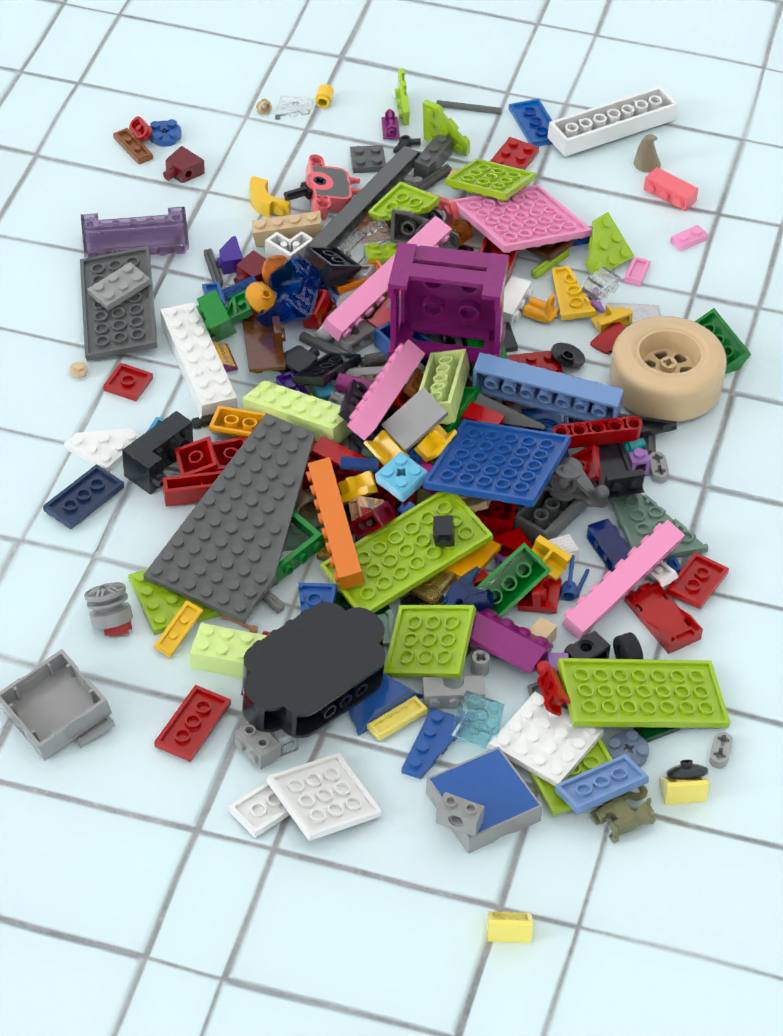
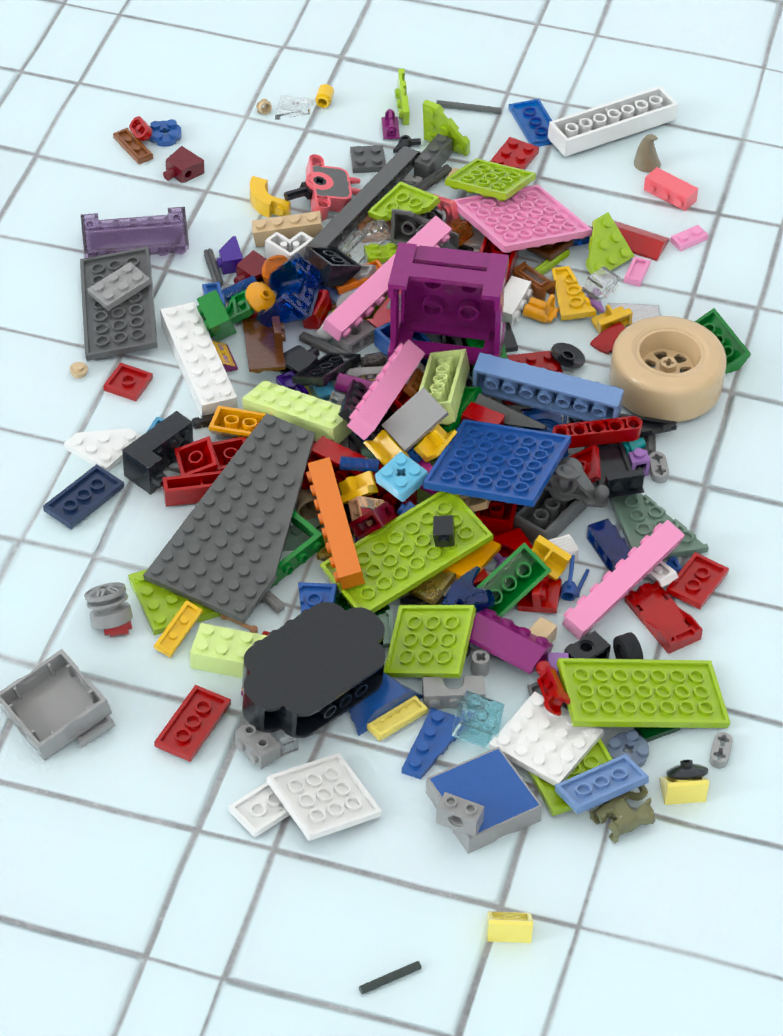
none -> pearl dark grey bar [359,961,422,995]
none -> dark orange window [512,261,556,301]
none -> red slope [613,220,670,261]

